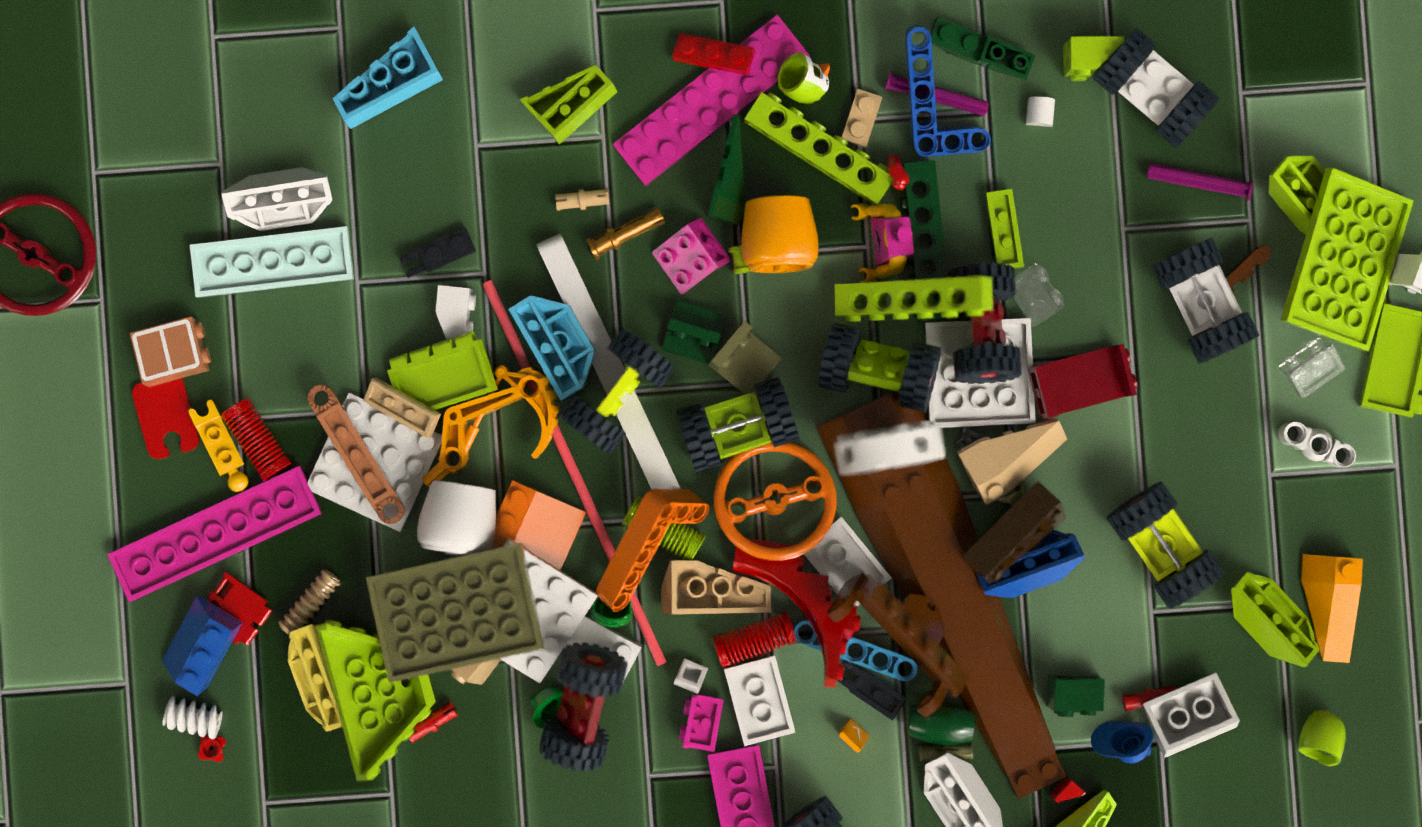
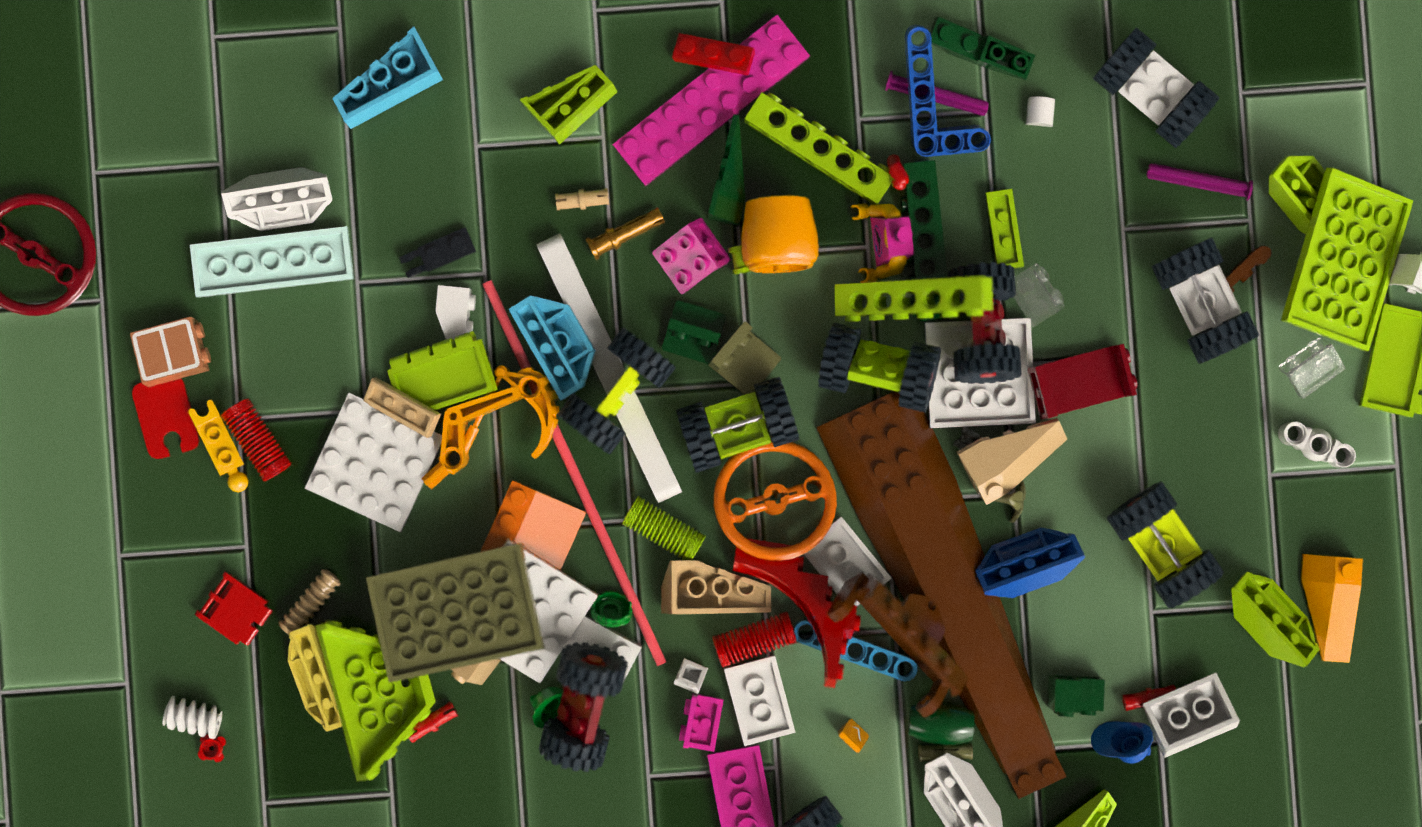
dark pink plate [107,466,323,602] -> none
blue slope [162,595,243,696] -> none
nougat plate [308,385,405,524] -> none
white piece [417,480,496,557] -> none
orange beam [596,488,710,612] -> none
lime piece [777,51,830,104] -> none
white brick [834,421,945,476] -> none
black hinge [837,660,907,721] -> none
tan plate [842,89,882,148] -> none
dark brown wedge [963,481,1067,585] -> none
red slope [1049,776,1086,802] -> none
lime slope [1063,36,1124,81] -> none
lime piece [1298,709,1346,767] -> none

